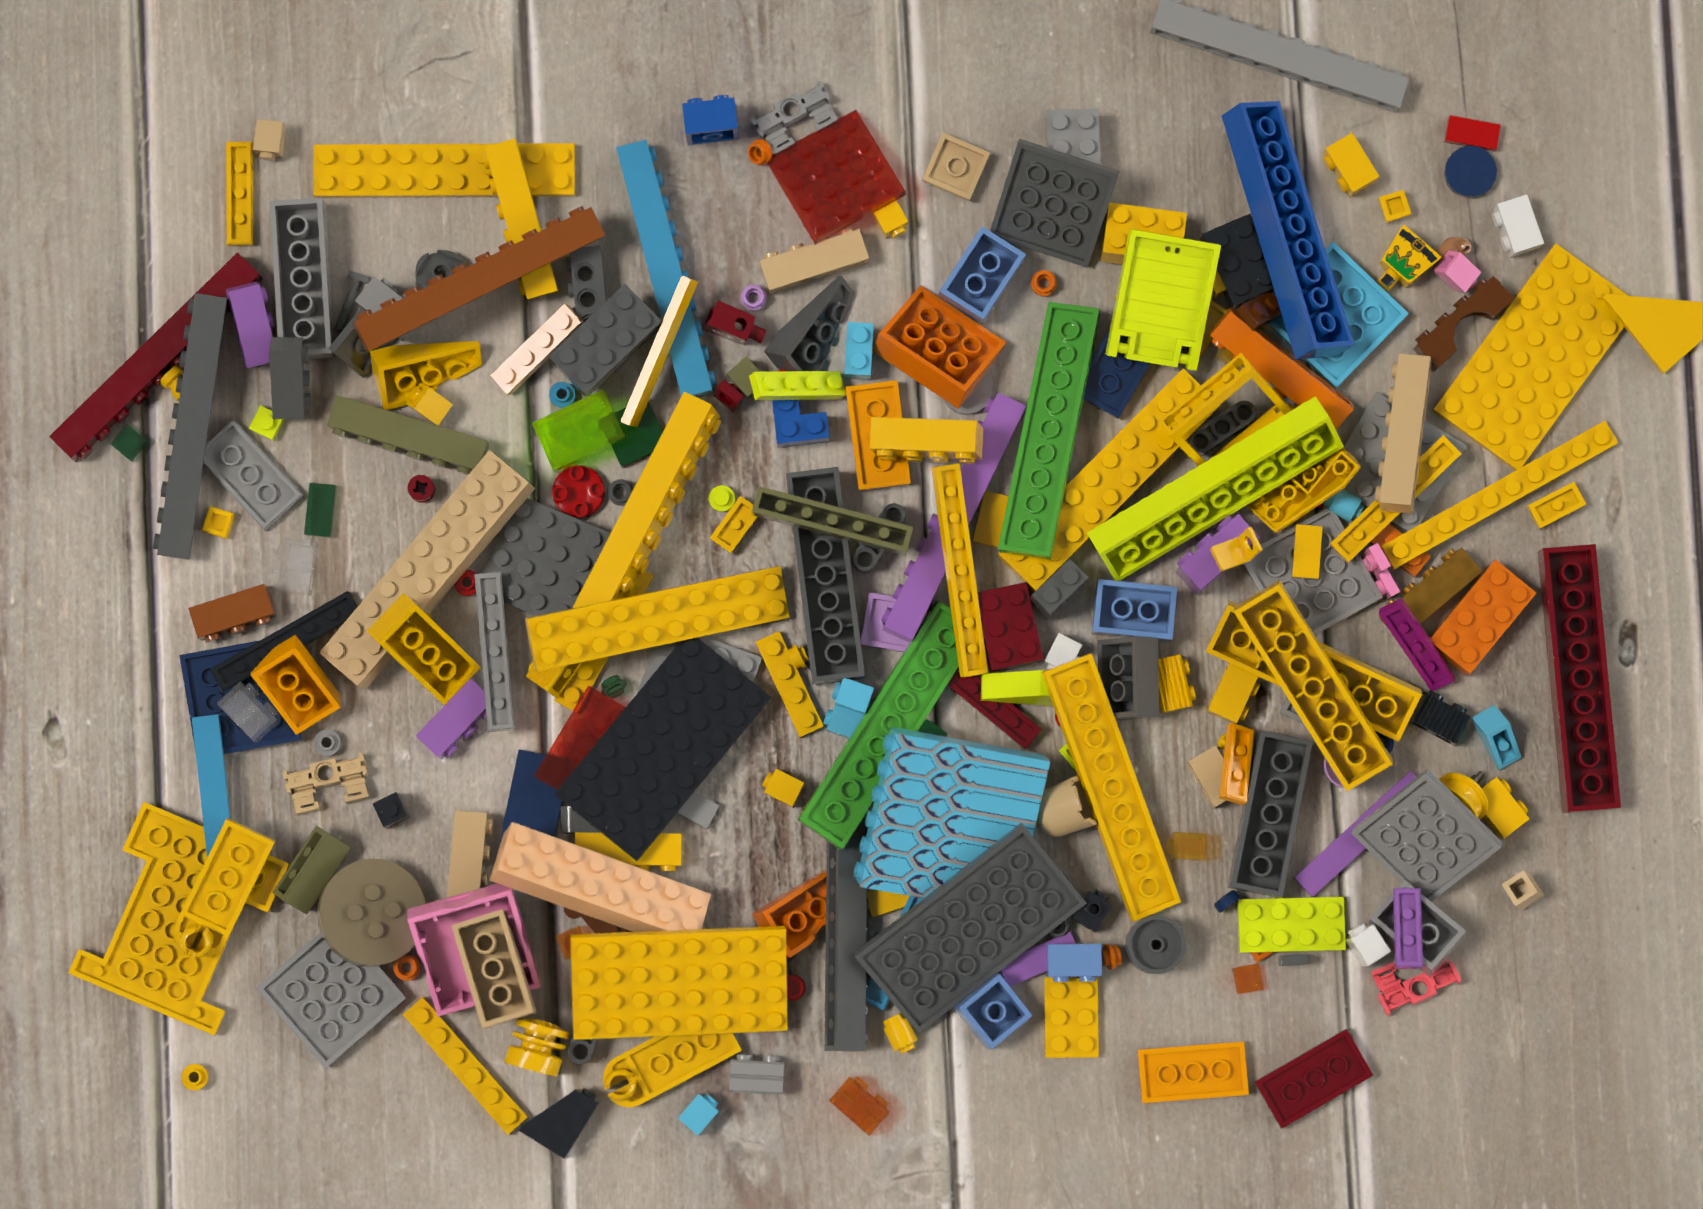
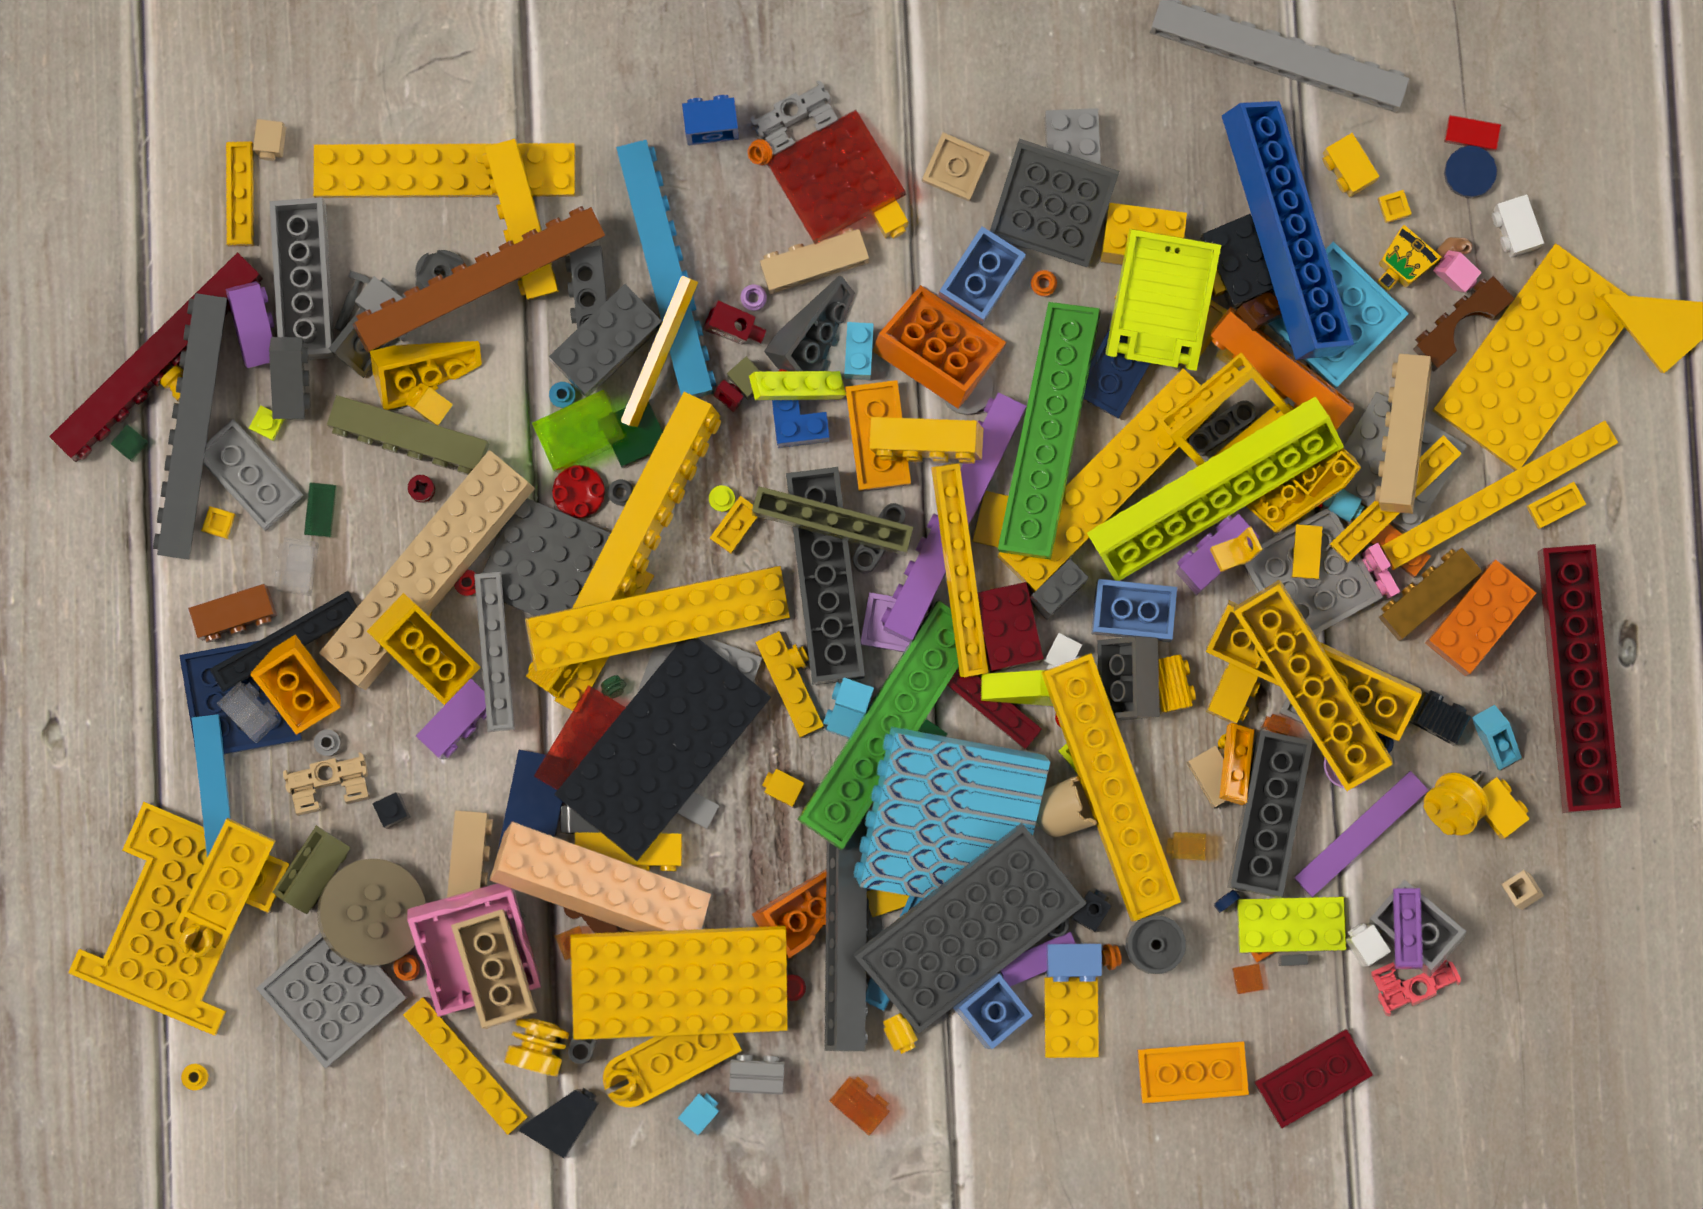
light nougat plate [491,304,583,396] -> none
light grey plate [1351,769,1503,902] -> none
magenta plate [1379,598,1455,691] -> none
none -> clear orange plate [1260,714,1291,735]

